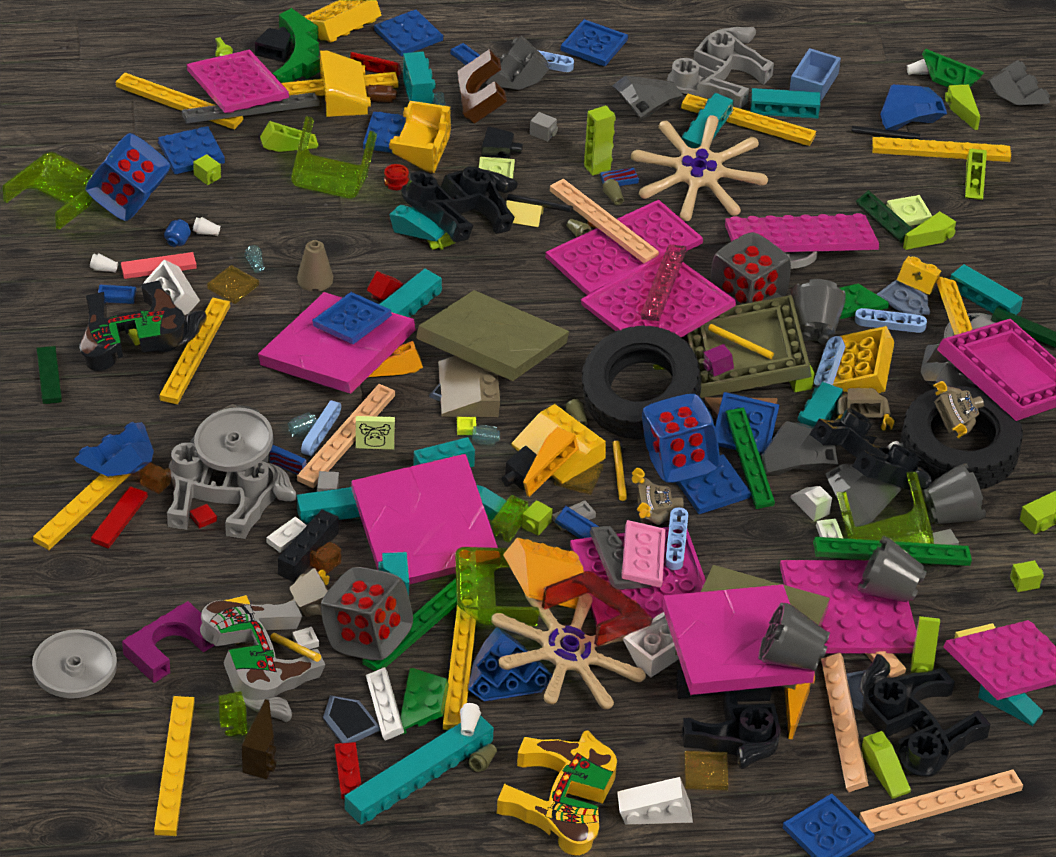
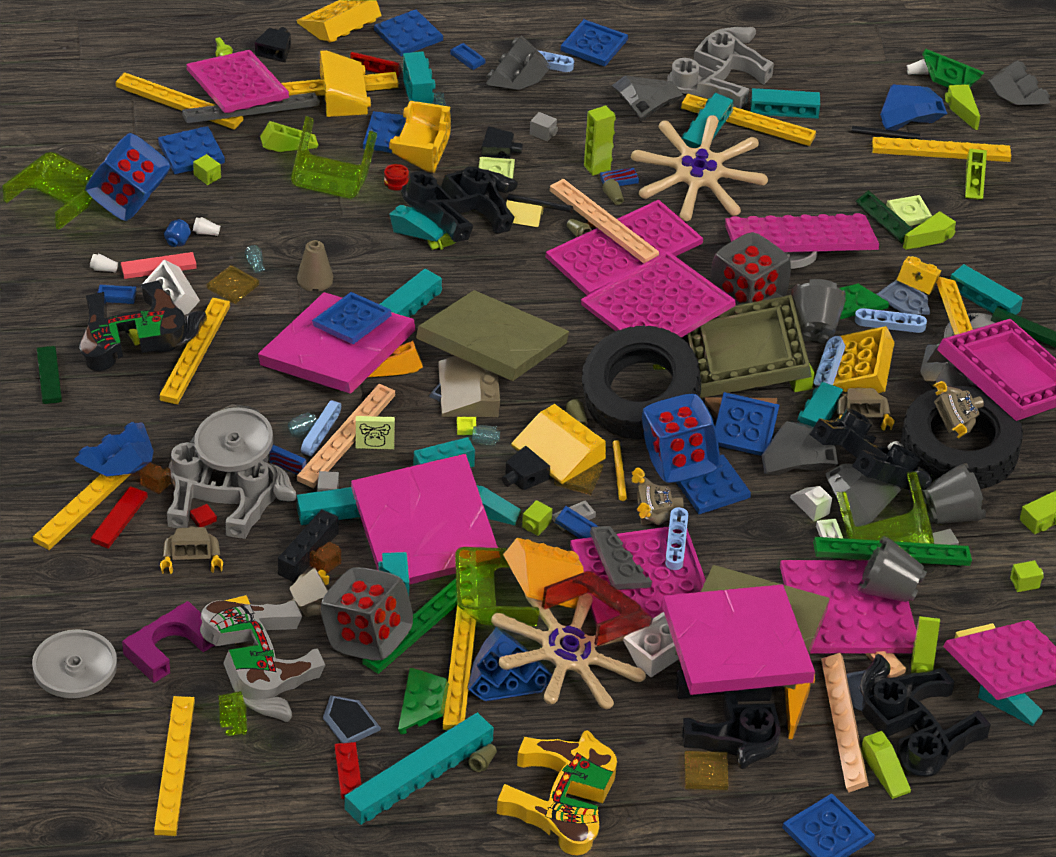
dark brown slope [242,699,277,780] -> none
white plate [266,517,307,553] -> none
yellow bar [270,633,321,662] -> none
green arch [272,8,320,83] -> none
white plate [292,627,319,649] -> none
reddish brown head [365,84,397,103] -> none
white tile [366,667,404,741] -> none
red slope [367,271,404,302] -> none
reddish brown arch [457,49,507,124] -> none
white cone [460,703,481,736] -> none
clear neon green hinge [491,495,529,543] -> none
light orange slope [523,427,579,497] -> none
white wedge [618,777,693,825] -> none
bright pink tile [622,520,665,588] -> none
clear pink plate [641,244,687,321] -> none
magenta brick [703,344,734,377] -> none
yellow bar [708,324,774,359] -> none
green tile [725,407,775,509] -> none
dark grey cone [758,602,830,671] -> none
medium blue piece [790,48,841,102] -> none
light nougat plate [859,770,1023,833] -> none
none -> dark tan torso [160,526,223,574]

